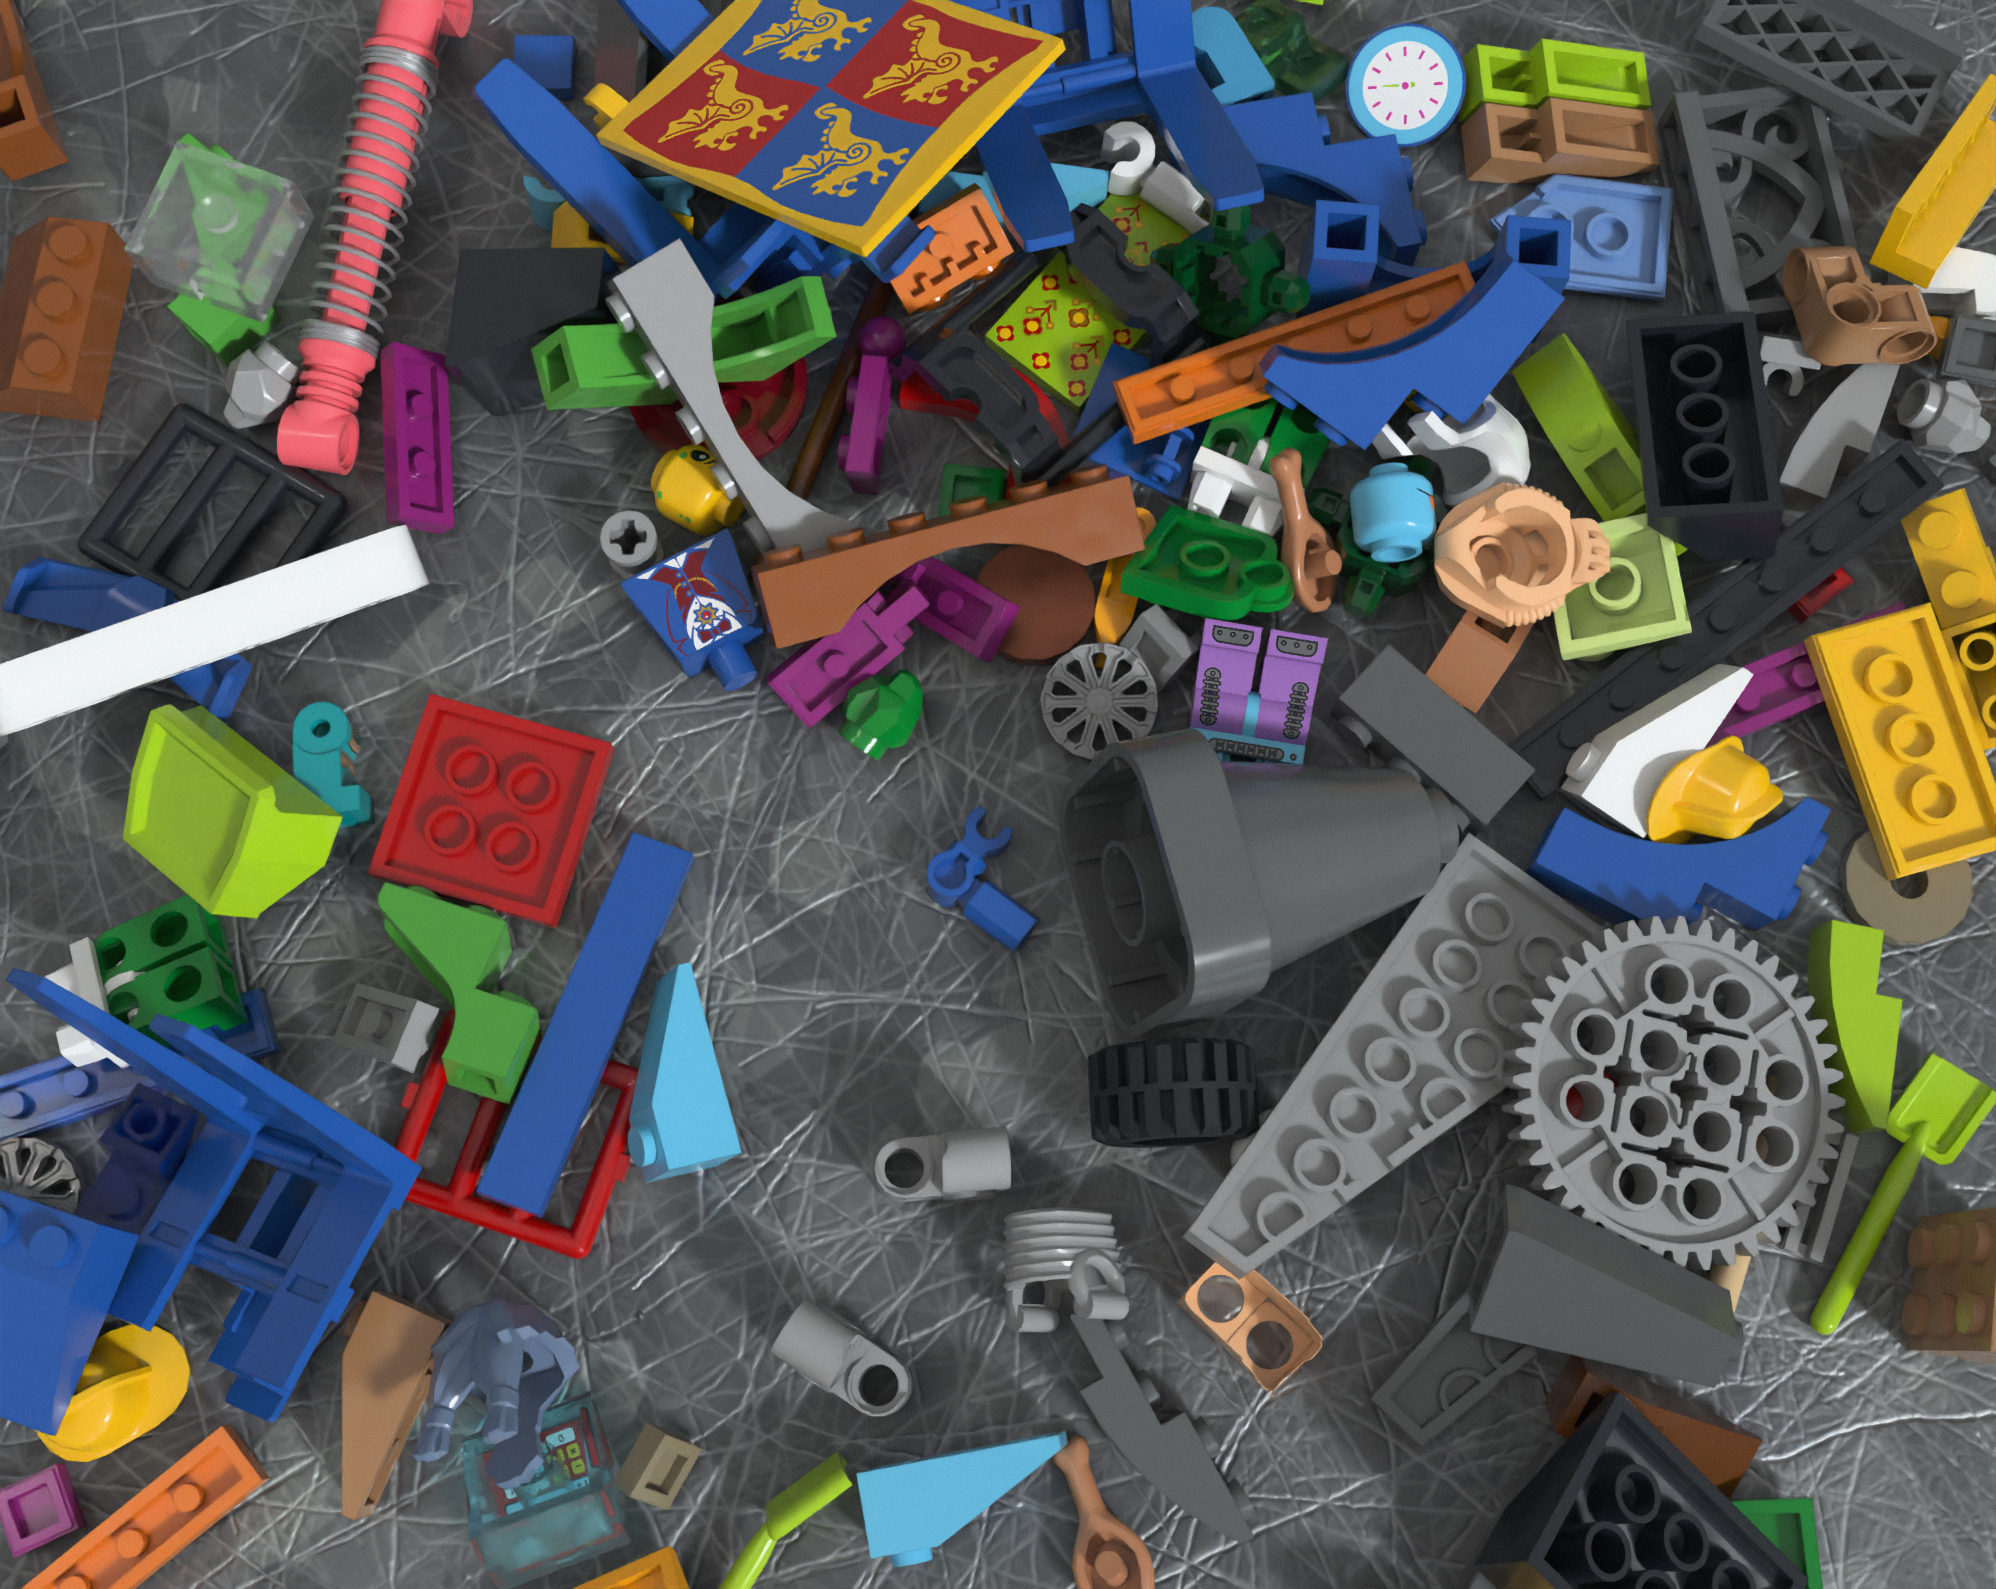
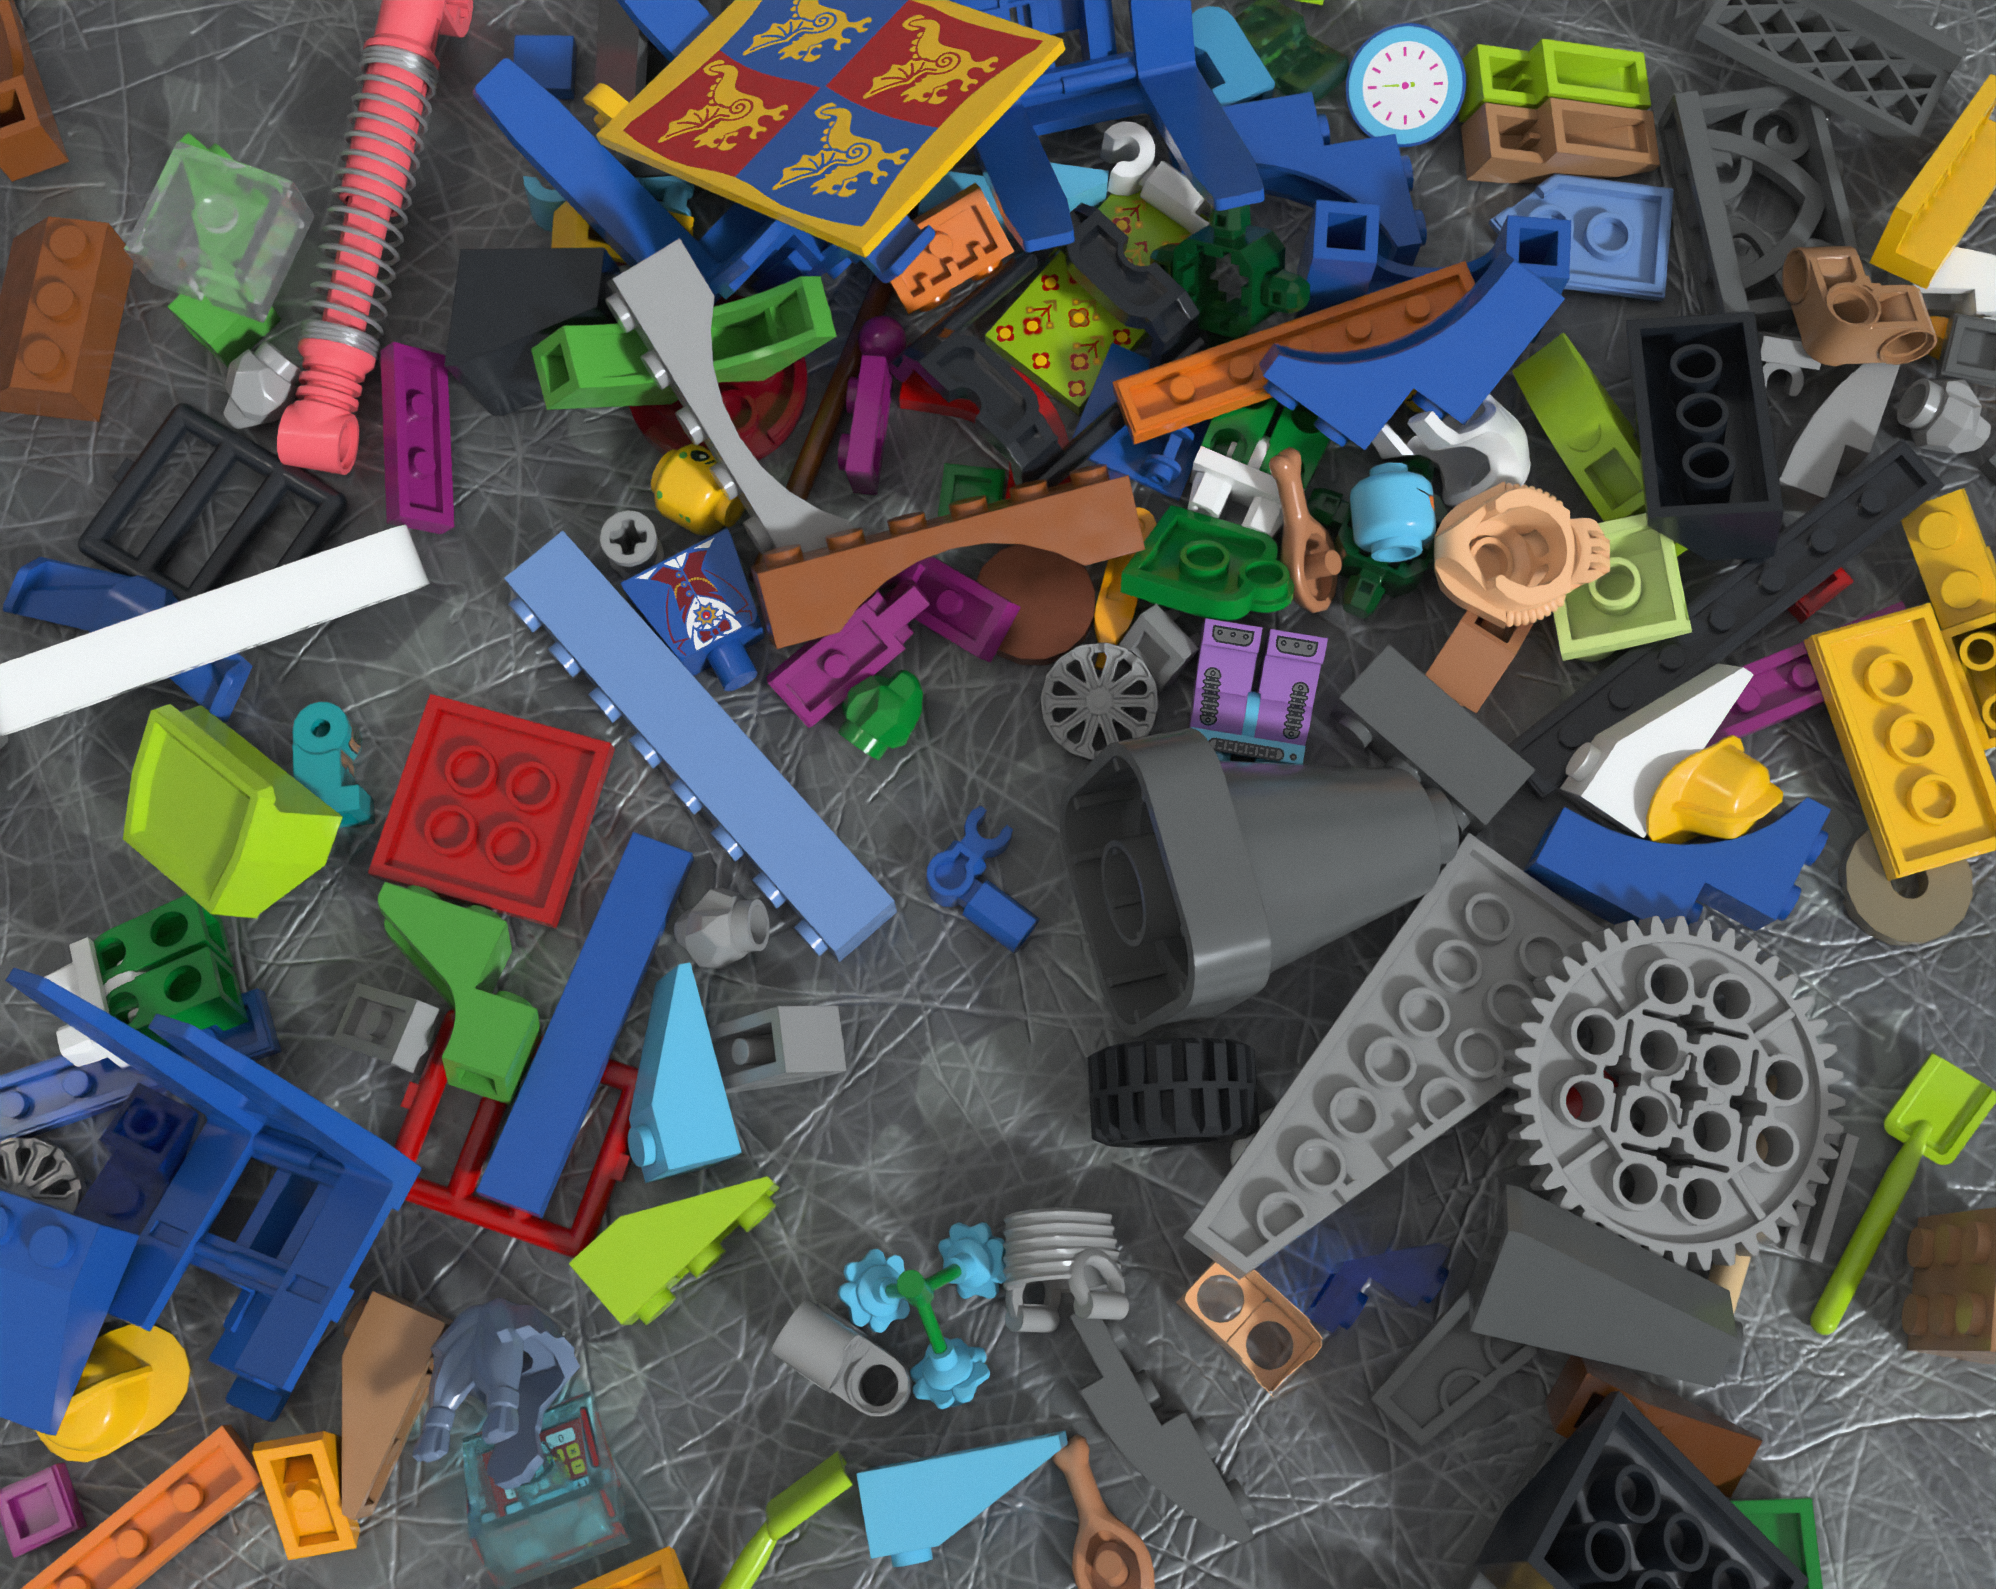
dark tan tile [612,1422,702,1510] -> none
light grey piece [873,1127,1011,1202] -> none
lime slope [1807,920,1903,1135] -> none
none -> light orange slope [252,1431,360,1560]
none -> medium blue brick [504,531,897,962]
none -> lime slope [568,1176,780,1325]
none -> light grey rock [674,887,770,969]
none -> light grey slope [708,1006,847,1094]
none -> medium azure plant [837,1222,1006,1409]
none -> clear blue slope [1304,1242,1450,1334]

